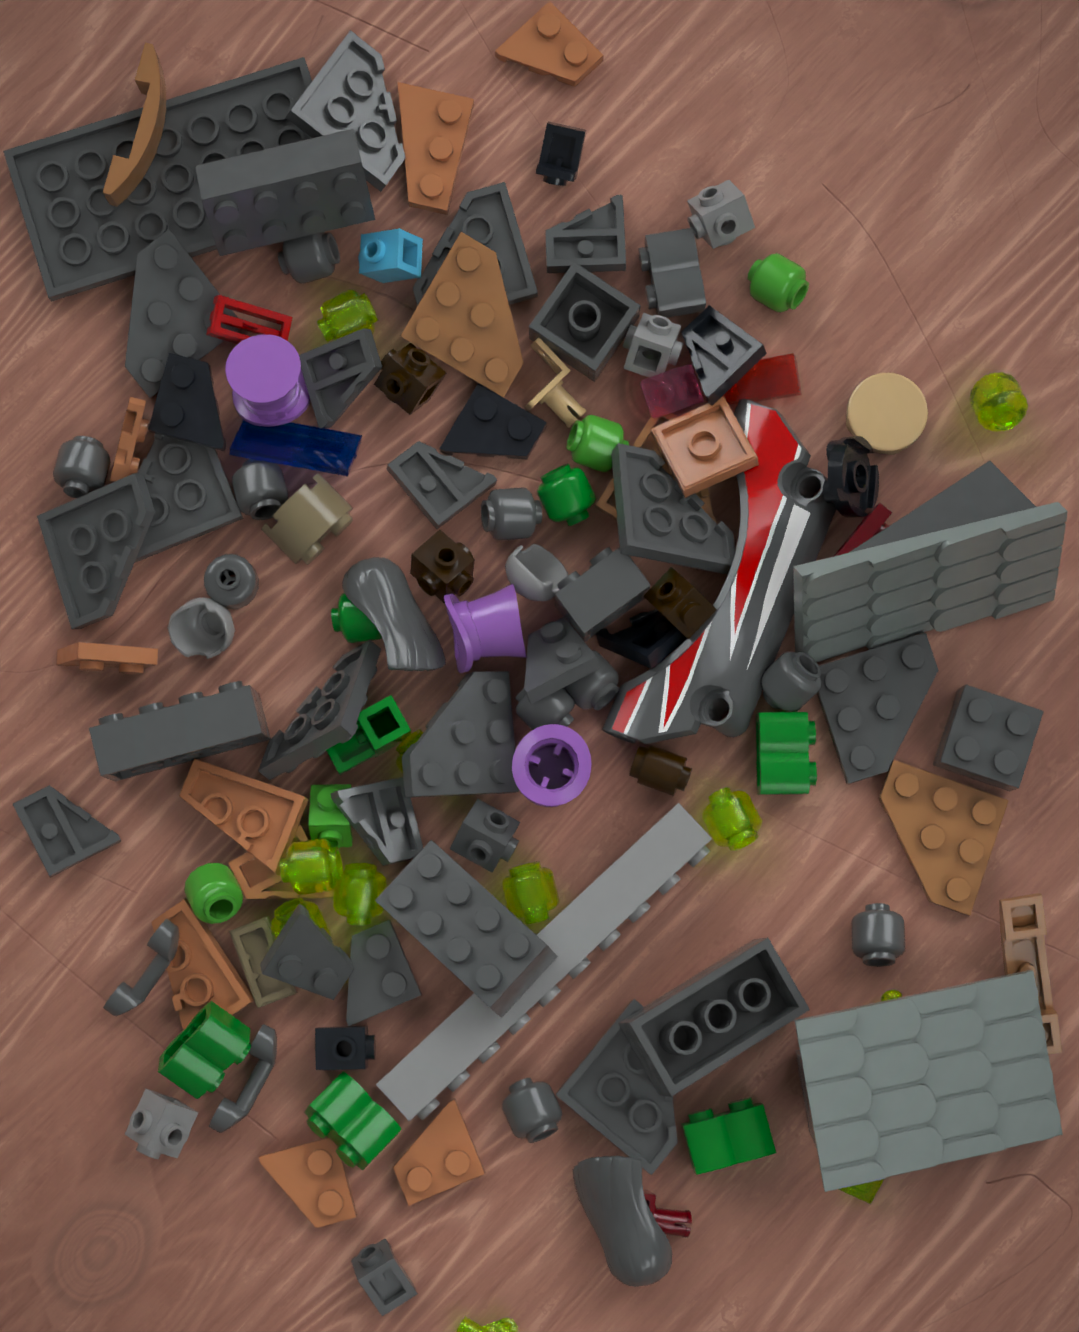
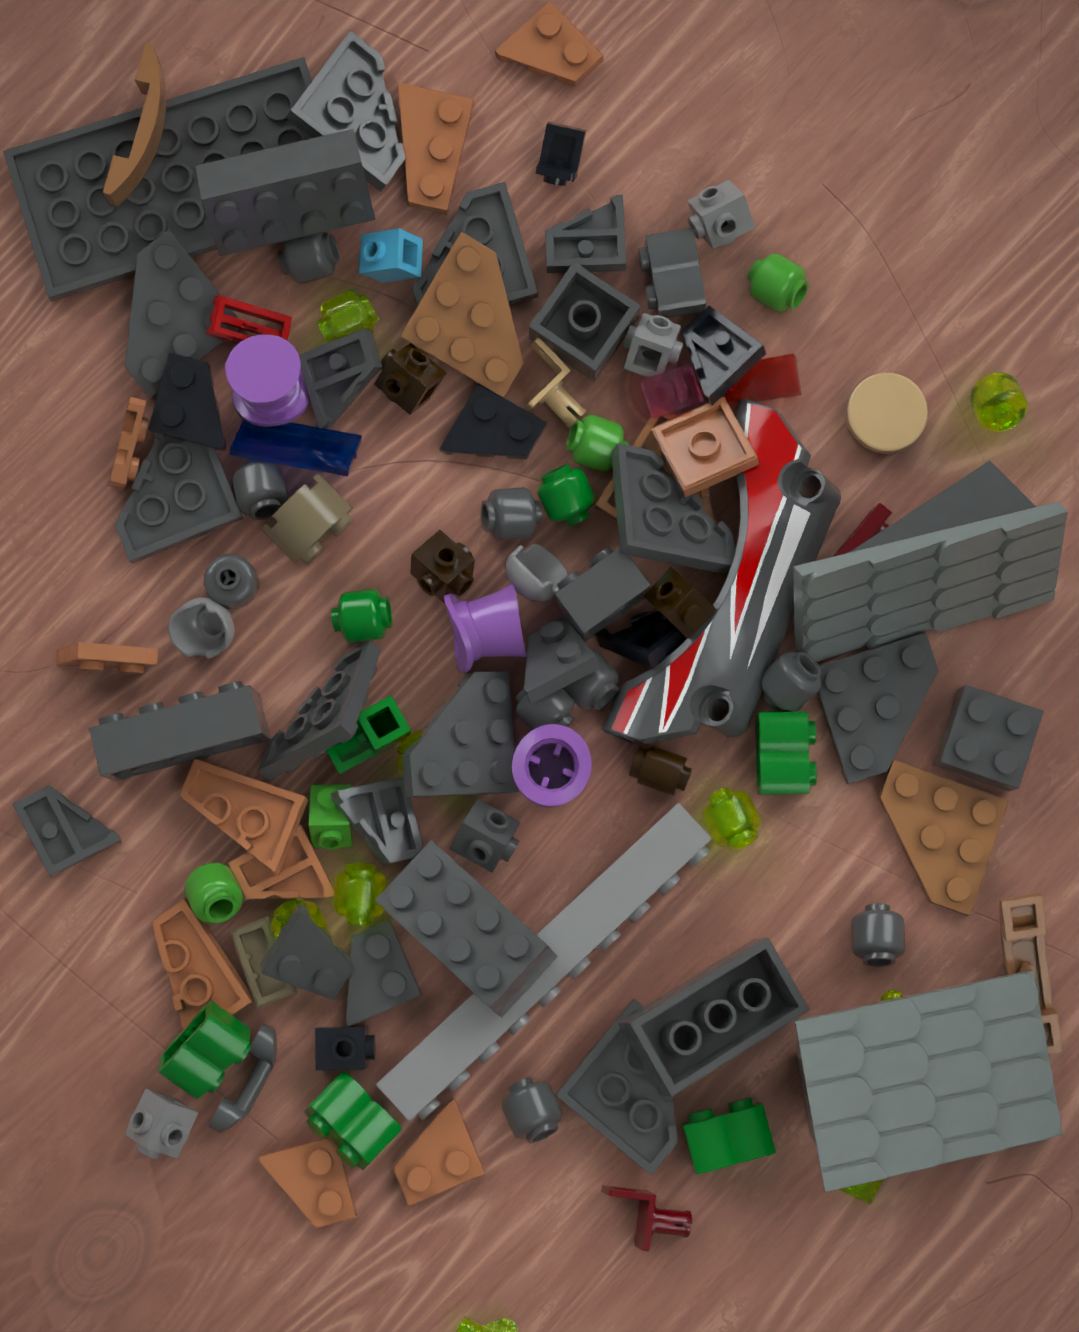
dark grey plate [37,473,155,629] -> none
dark grey head [53,436,110,498] -> none
dark grey bar [103,919,180,1016] -> none
clear neon green head [280,838,343,895] -> none
dark grey hair [342,557,446,671] -> none
dark grey bracket [351,1239,418,1316] -> none
dark grey wing [386,441,497,529] -> none
clear neon green head [502,861,560,924] -> none
dark grey hair [573,1156,672,1287] -> none
black plate [823,436,879,518] -> none

